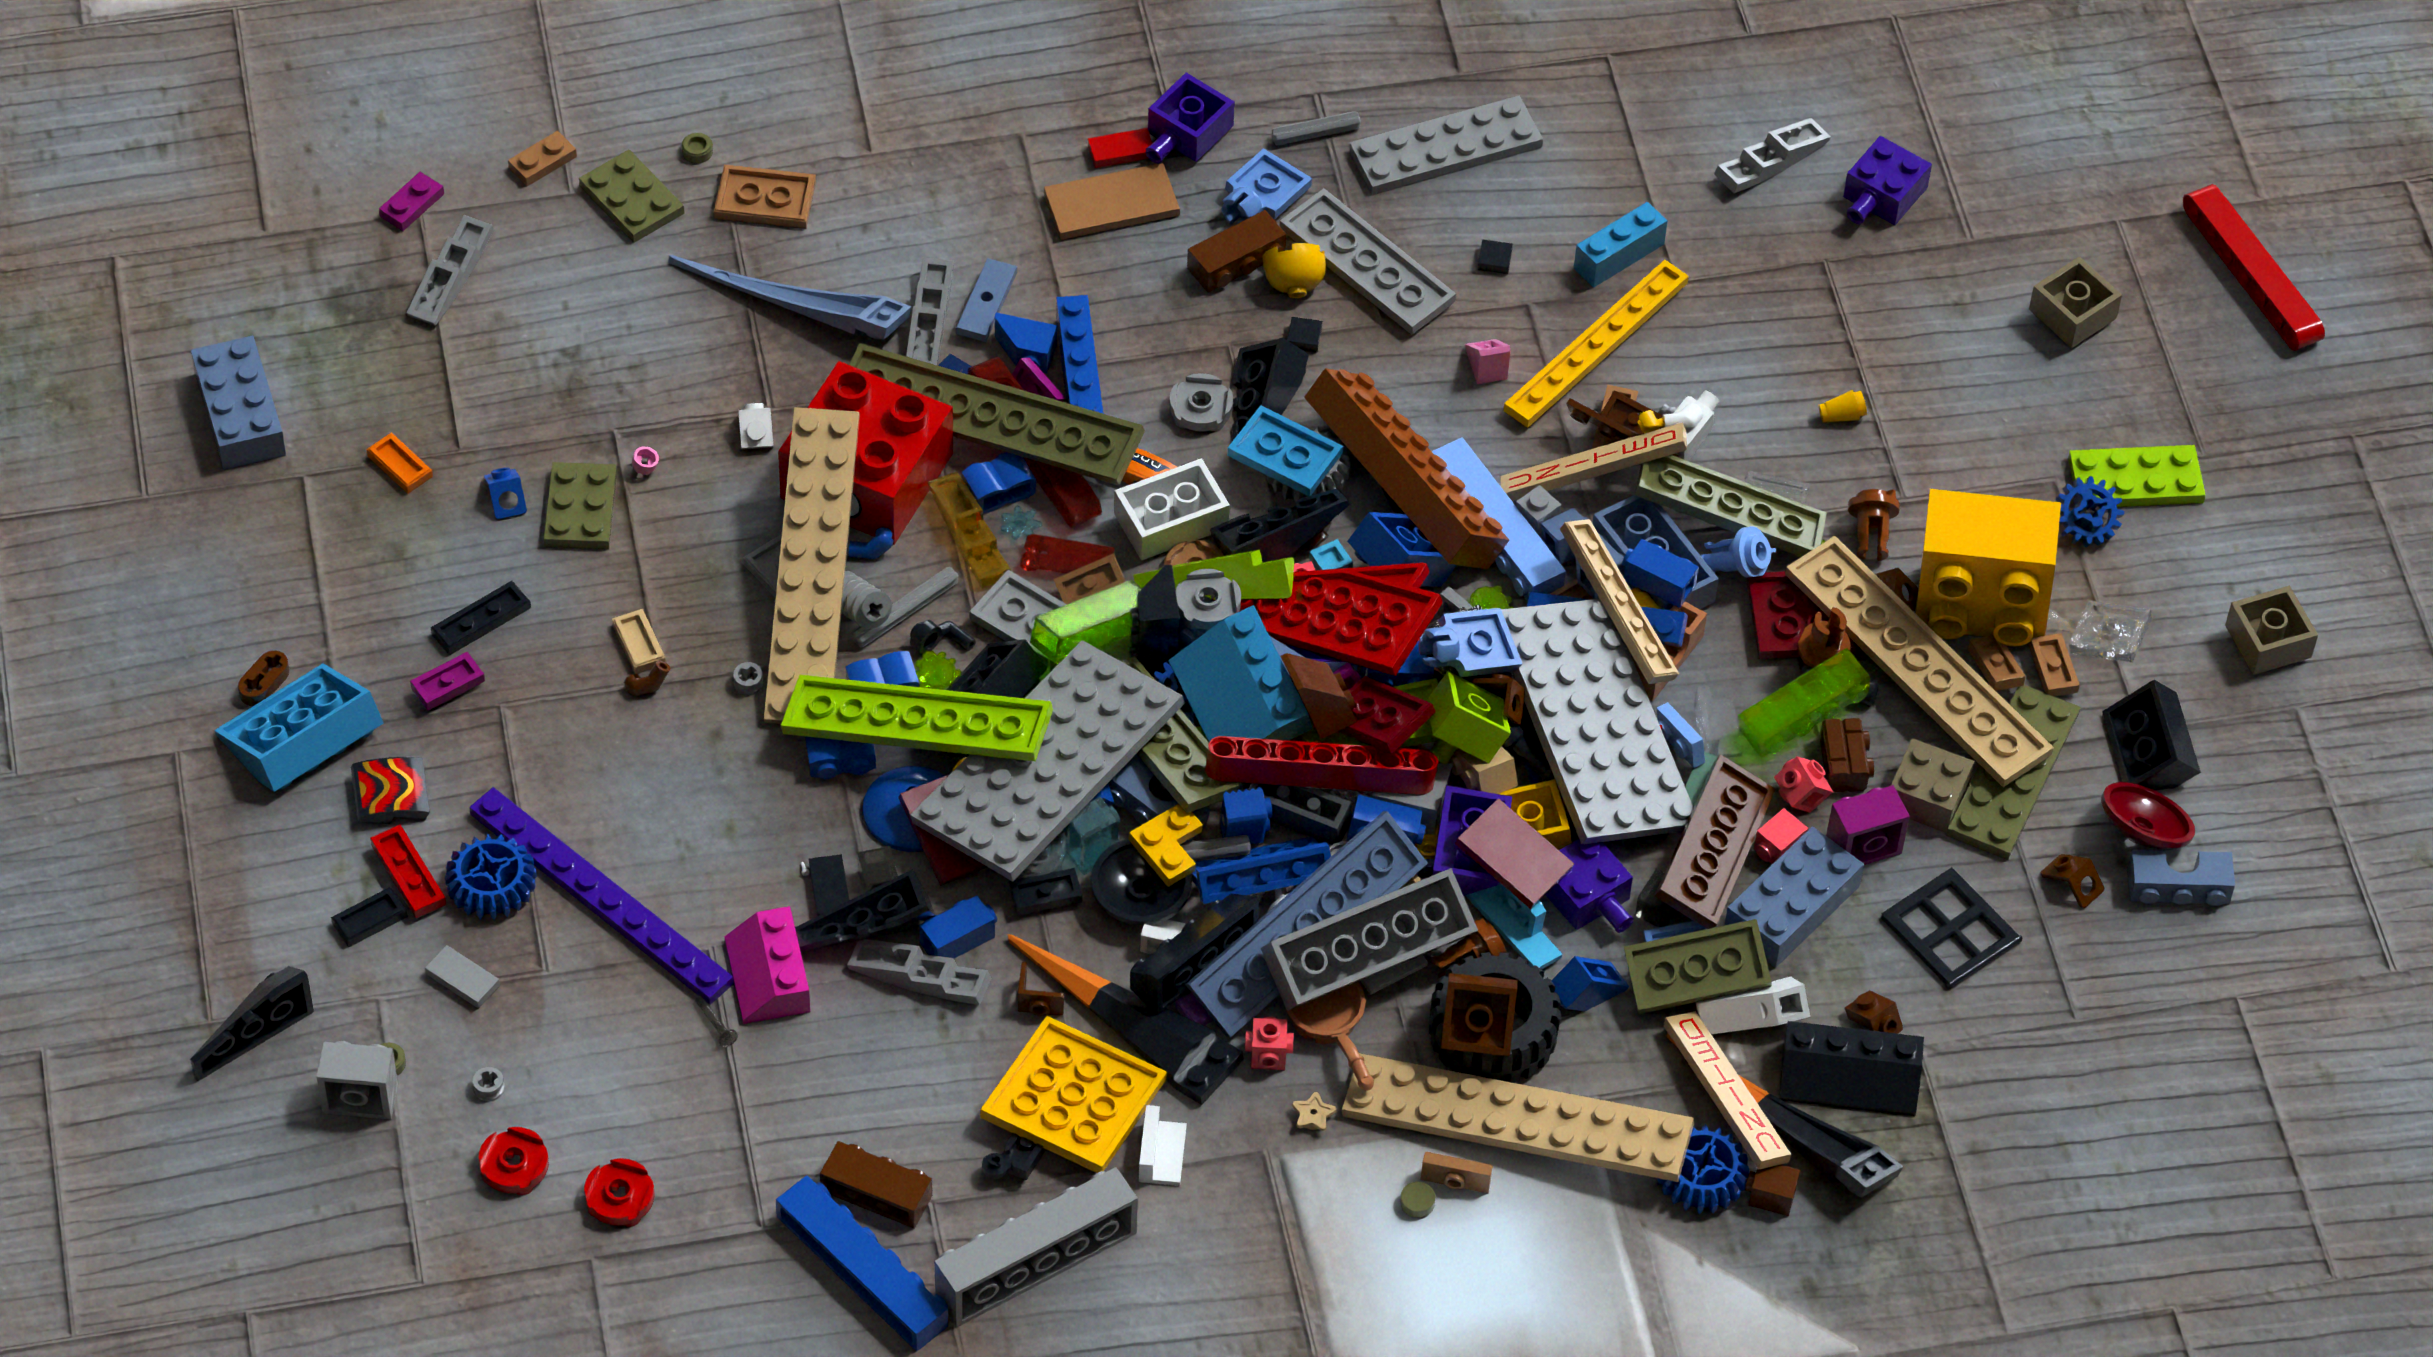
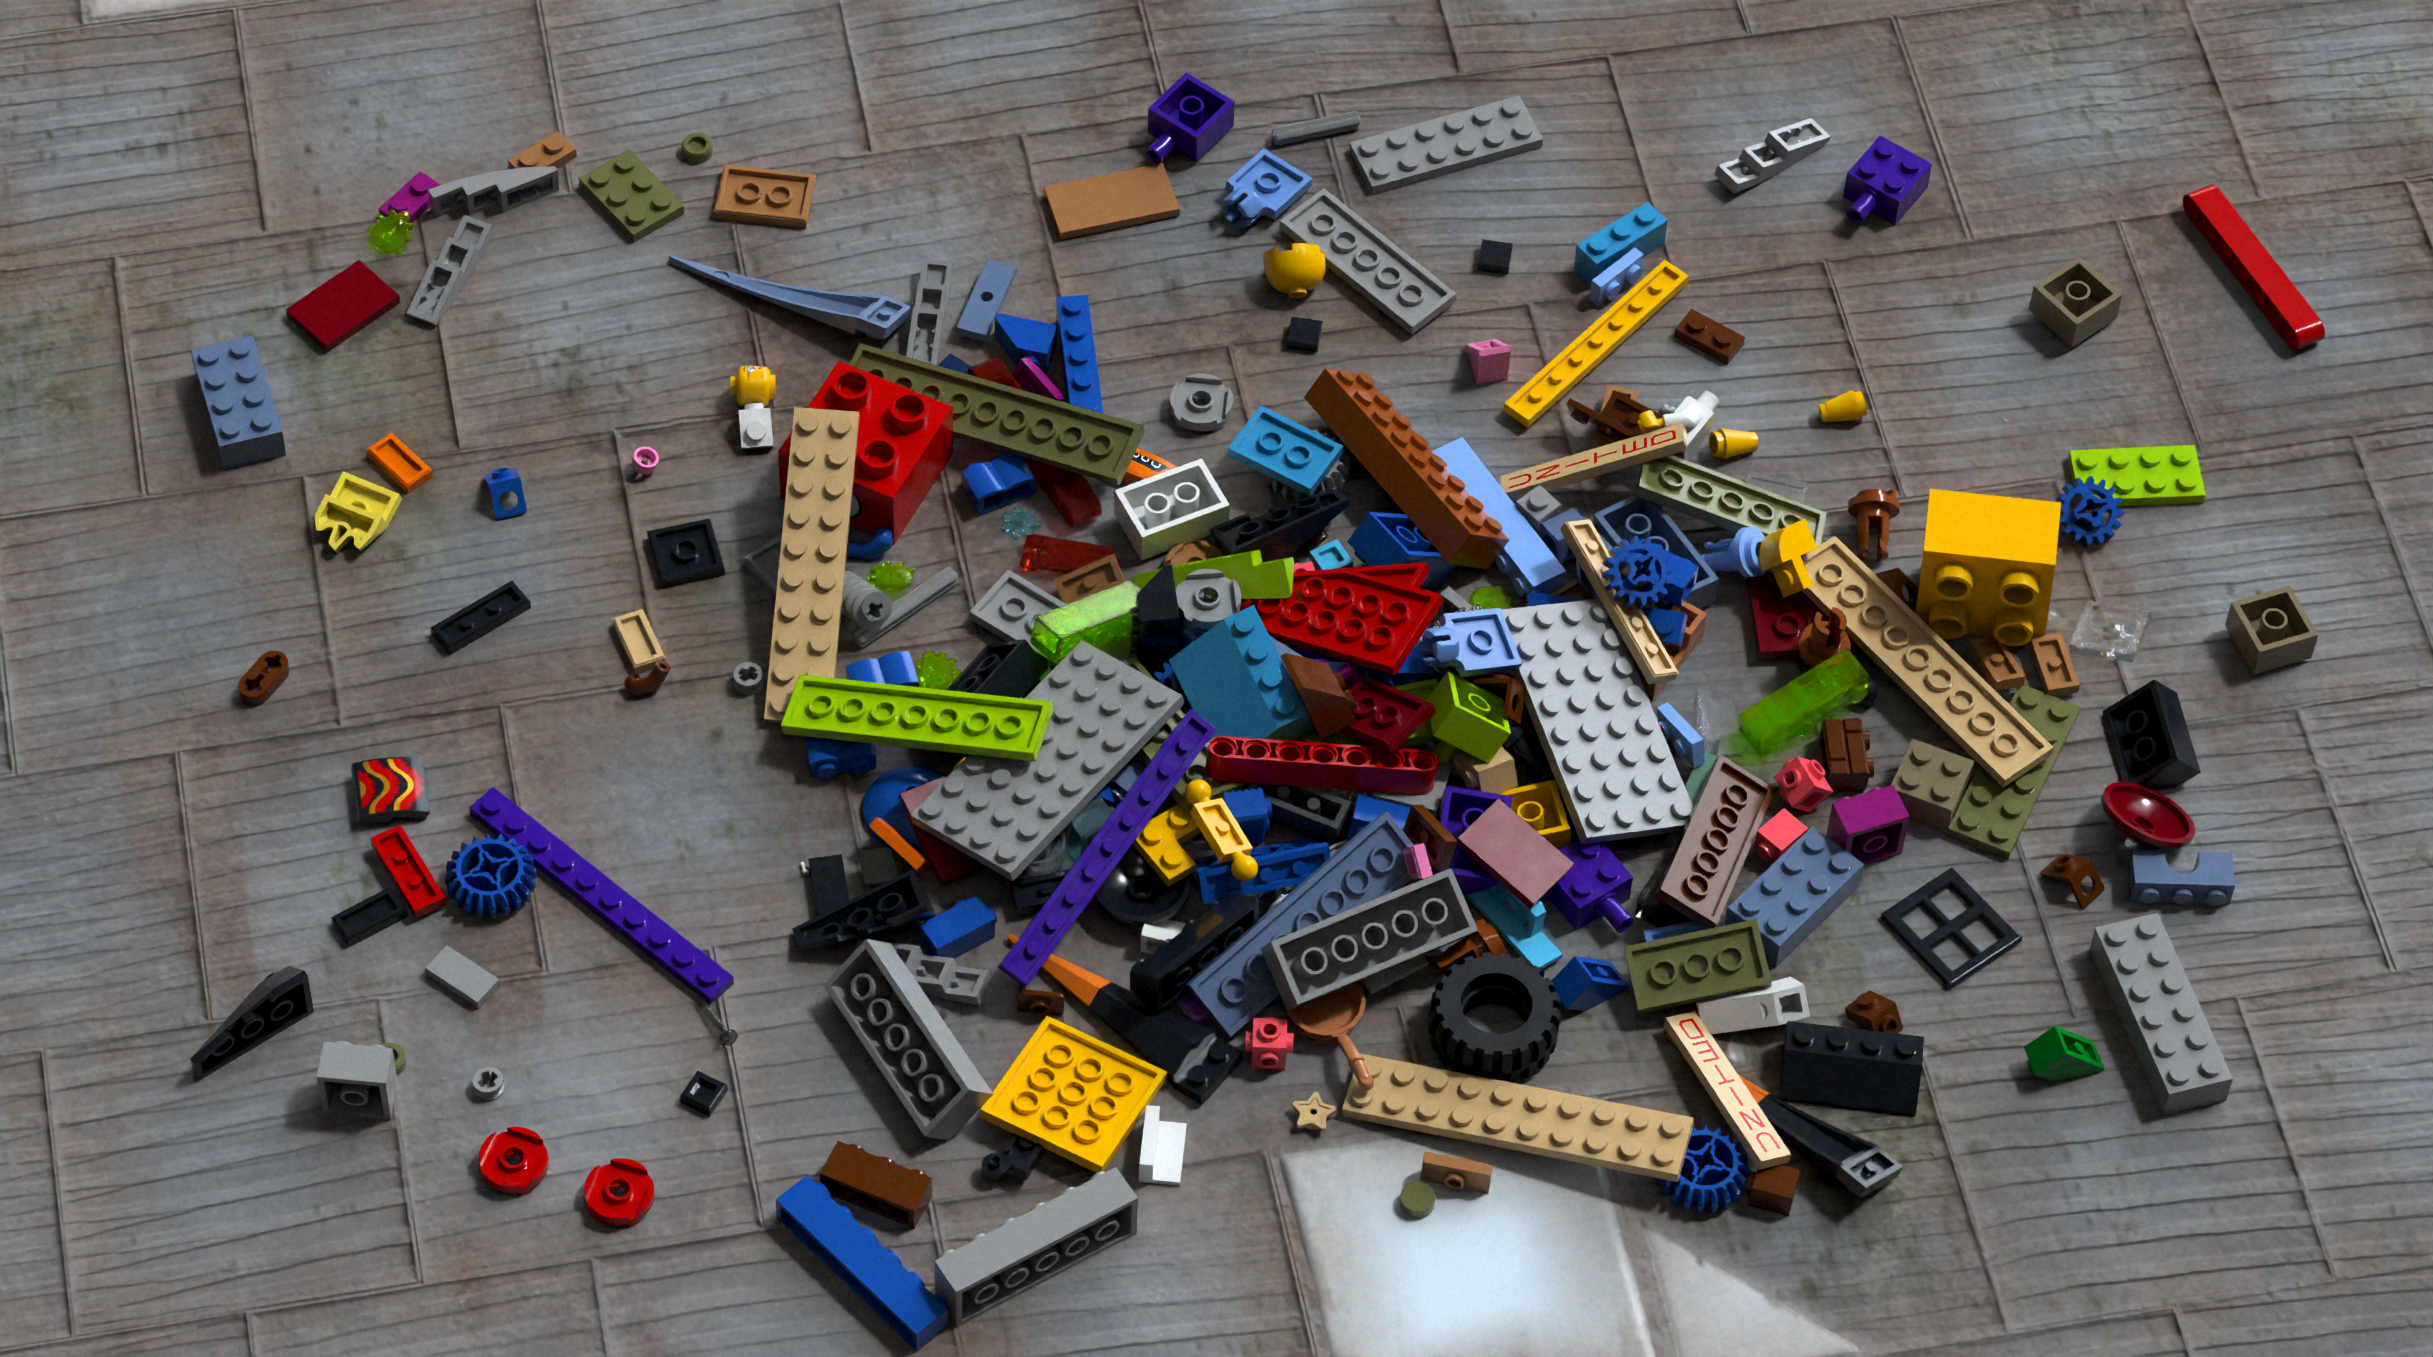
dark azure slope [214,663,384,792] -> none
magenta plate [410,652,485,711] -> none
olive plate [544,462,617,549] -> none
dark pink slope [724,906,810,1024] -> none
black plate [910,620,976,654] -> none
clear yellow slope [928,472,1011,588] -> none
red tile [1088,128,1152,168] -> none
reddish brown brick [1187,210,1286,293] -> none
black wedge [1232,338,1309,441] -> none
reddish brown slope [1441,973,1517,1056] -> none
none -> dark red tile [286,260,400,352]
none -> light yellow plate [315,471,402,553]
none -> clear neon green piece [367,210,414,254]
none -> light grey slope [428,166,559,218]
none -> black tile [647,518,725,588]
none -> black tile [680,1071,728,1117]
none -> yellow head [730,366,776,407]
none -> light grey brick [823,939,993,1141]
none -> clear neon green piece [867,561,916,595]
none -> orange tile [869,817,931,874]
none -> dark purple plate [998,709,1217,988]
none -> yellow plate [1185,779,1258,882]
none -> bright pink tile [1402,843,1433,880]
none -> reddish brown plate [1403,804,1458,870]
none -> light blue plate [1589,247,1644,307]
none -> blue gear [1602,536,1674,609]
none -> reddish brown plate [1674,309,1745,365]
none -> yellow cone [1708,428,1758,460]
none -> yellow brick [1759,519,1818,598]
none -> green slope [2024,1026,2105,1083]
none -> light grey brick [2089,913,2233,1116]

